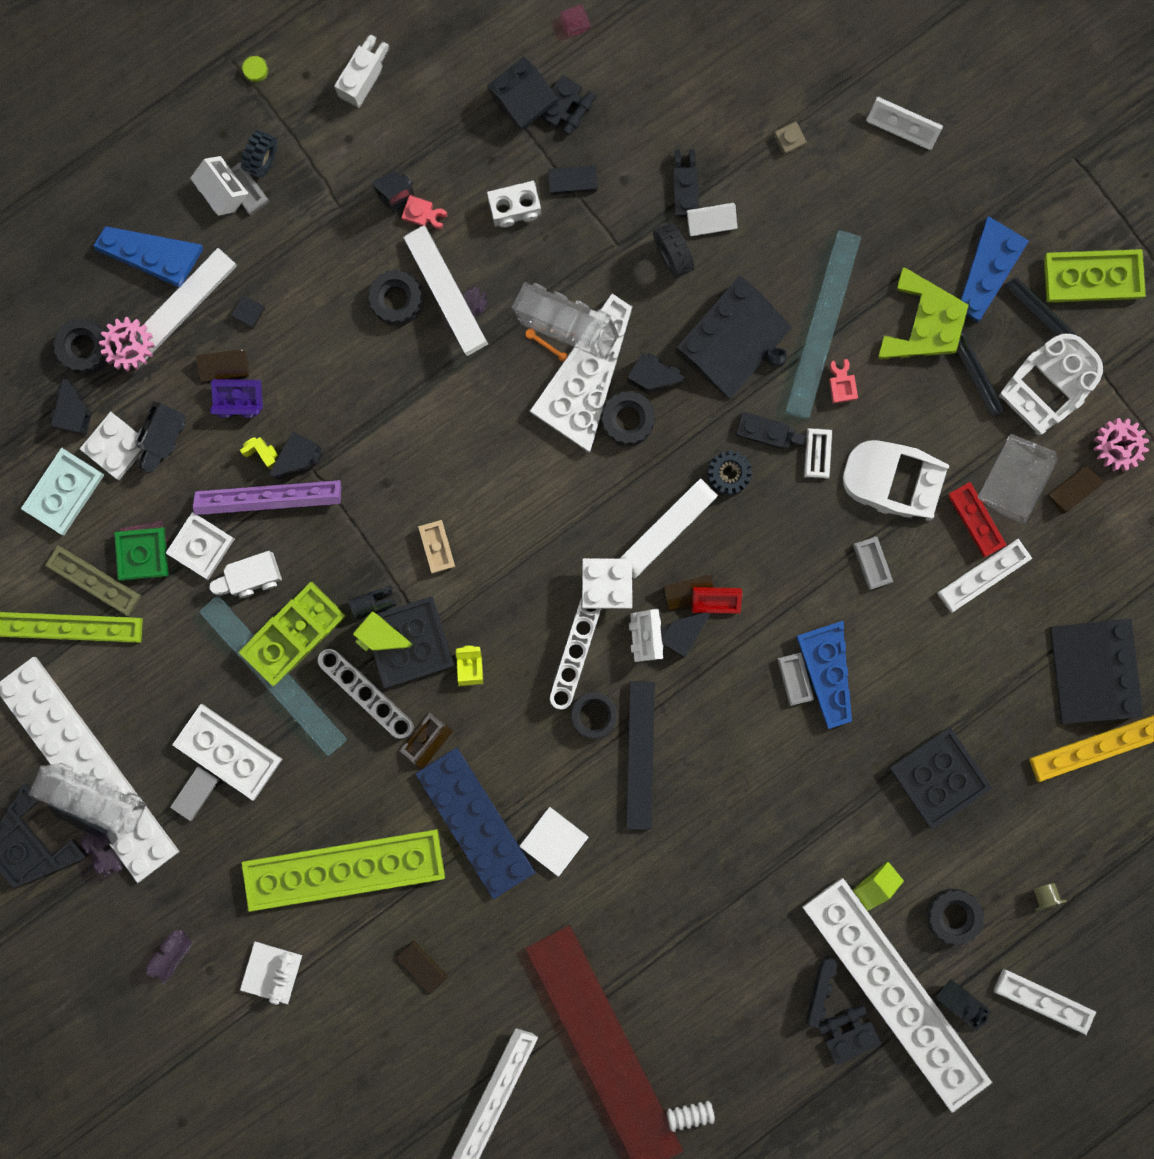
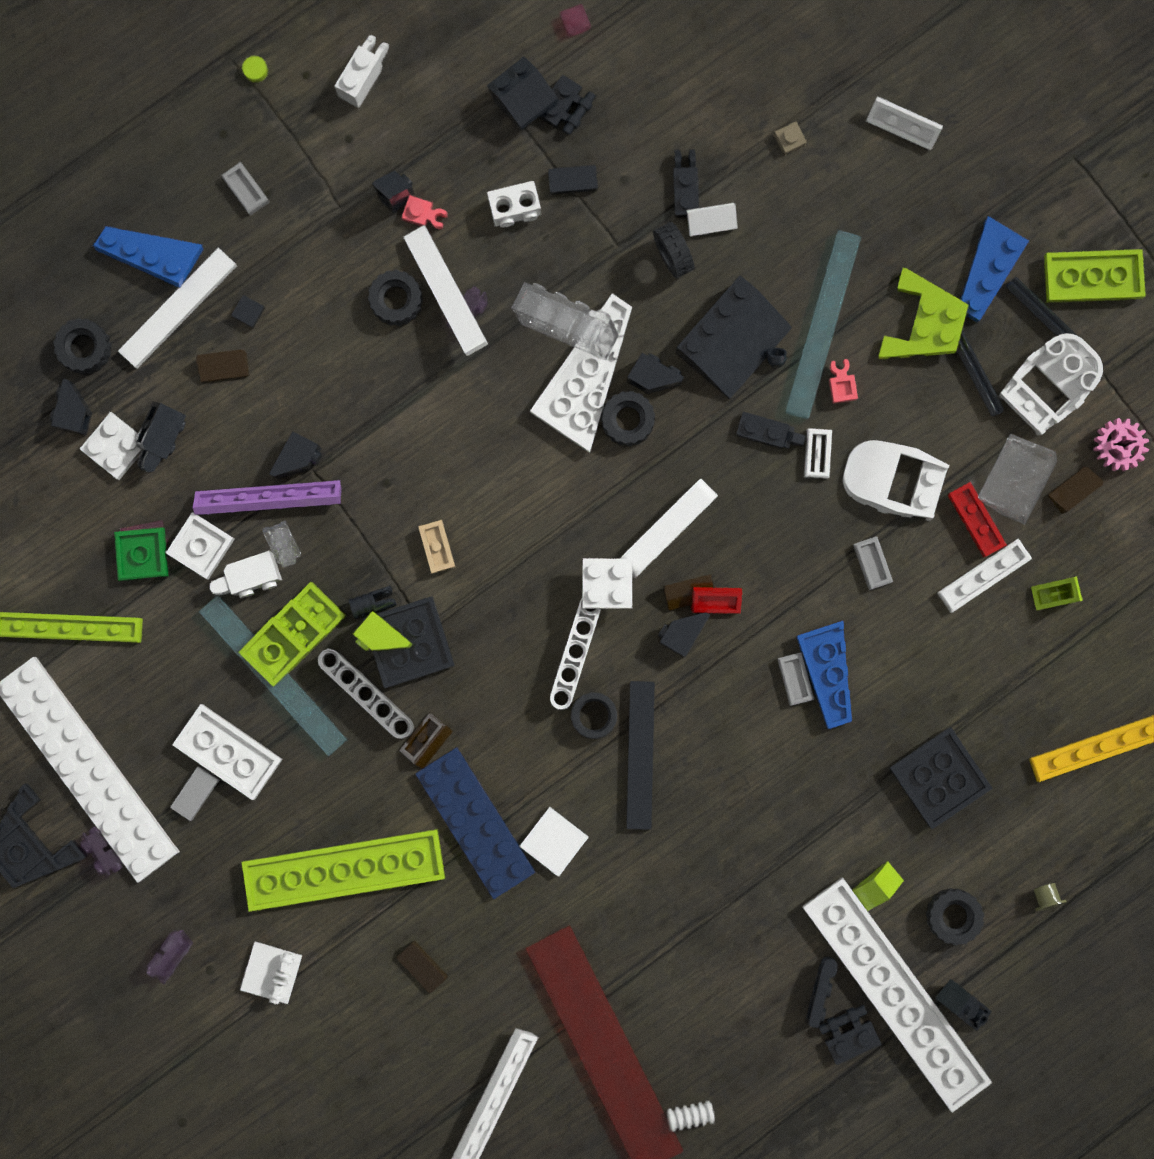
light aqua plate [21,448,104,535] -> none
clear brick [29,763,147,835] -> none
olive tile [45,545,142,616] -> none
black tile [47,798,118,845] -> none
bright pink gear [99,317,155,371] -> none
white brick [191,156,248,216] -> none
dark purple bracket [210,379,263,418] -> none
black bush [240,130,278,178] -> none
neon yellow bracket [240,437,279,470] -> none
neon yellow bracket [456,646,483,686] -> none
orange hinge [526,329,568,362] -> none
white plate [629,609,663,662] -> none
black bush [707,450,752,496] -> none
white tile [993,968,1096,1035] -> none
black slope [1050,618,1144,724] -> none
none -> clear hips [262,520,301,567]
none -> lime slope [1031,577,1082,610]

